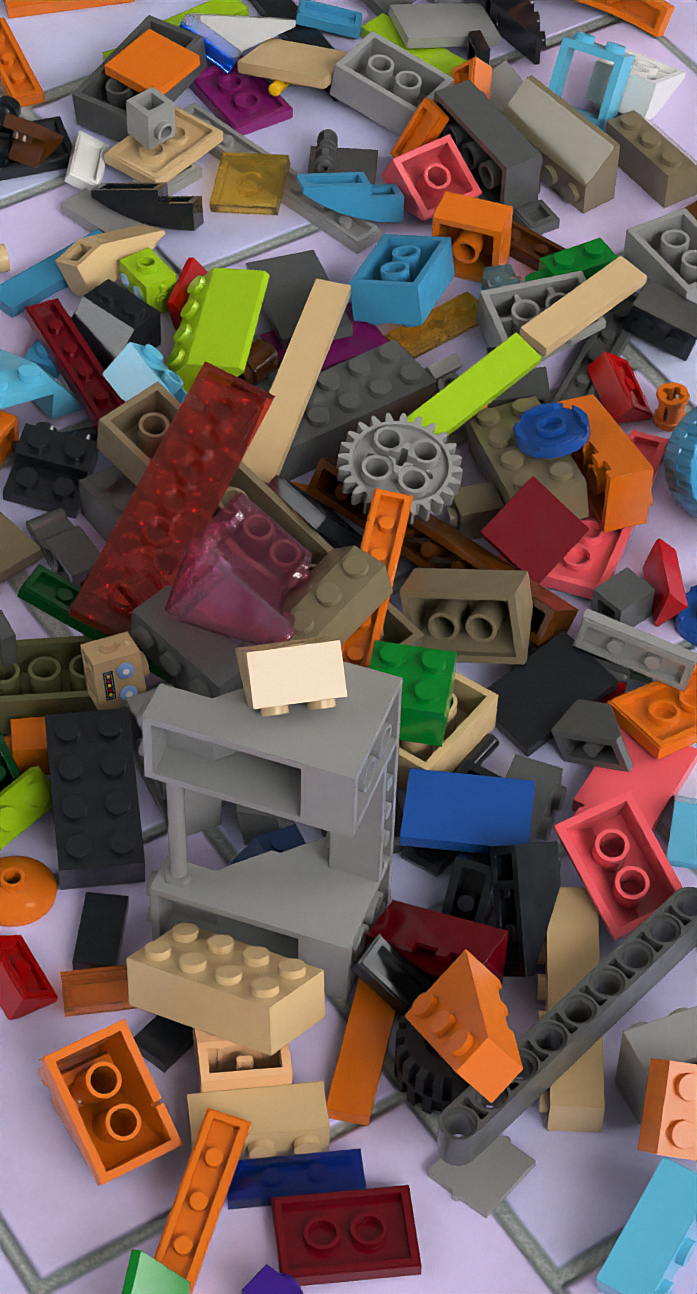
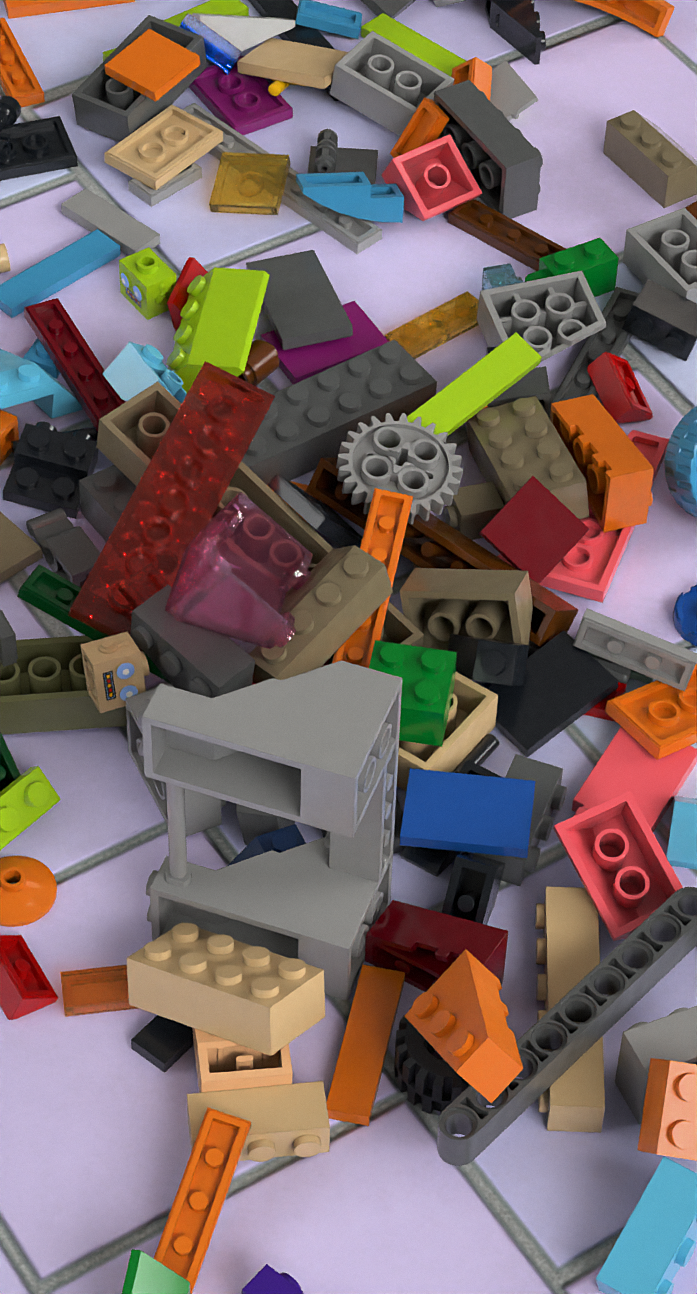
reddish brown slope [2,113,64,168] -> none
orange brick [3,717,50,775] -> none
orange piece [38,1019,183,1186] -> none
black brick [45,707,145,890] -> none
tan slope [55,224,166,297] -> none
white tile [64,131,110,191] -> none
black slope [71,279,161,370] -> none
black tile [72,892,129,974] -> none
black slope [91,182,204,231] -> none
light grey brick [126,87,176,150] -> none
clear blue tile [227,1148,366,1210] -> none
slope [235,636,347,716] -> none
tan tile [241,279,351,486] -> none
dark red tile [271,1185,422,1286] -> none
dark azure brick [349,234,455,327] -> none
black tile [351,934,432,1017] -> none
light grey tile [388,3,501,49] -> none
light grey tile [425,352,464,394] -> none
light grey piece [427,1135,536,1218] -> none
orange brick [432,191,513,287] -> none
black tile [467,30,490,65] -> none
black slope [490,841,561,977] -> none
dark tan slope [502,75,620,214] -> none
dark grey tile [512,199,560,235] -> none
blue tile [513,402,591,459] -> none
tan tile [519,256,647,357] -> none
medium azure window [548,31,635,132] -> none
dark grey slope [551,699,633,772] -> none
white slope [584,49,686,120] -> none
dark grey brick [591,567,655,627] -> none
red slope [642,538,688,627] -> none
orange bush [653,382,690,432] -> none
none -> black slope [448,634,529,686]

